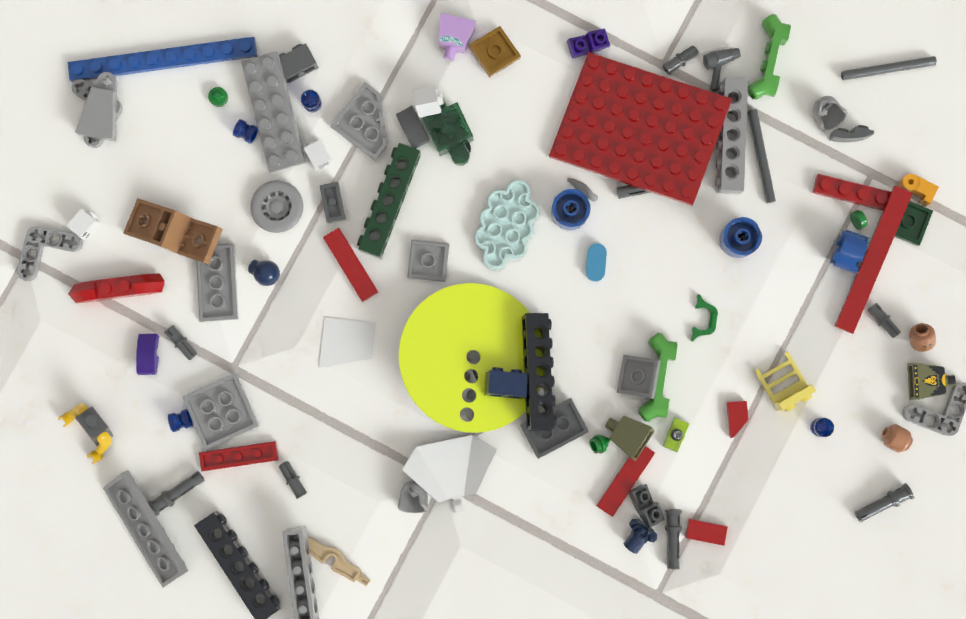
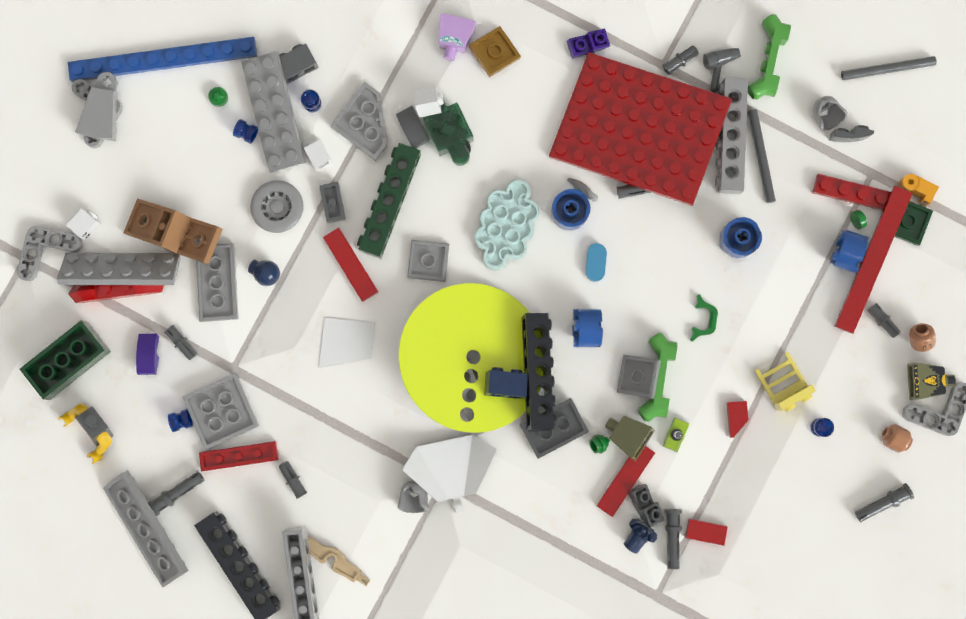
none -> dark green brick [19,320,111,400]
none -> light grey plate [57,253,181,285]
none -> blue brick [572,309,603,347]

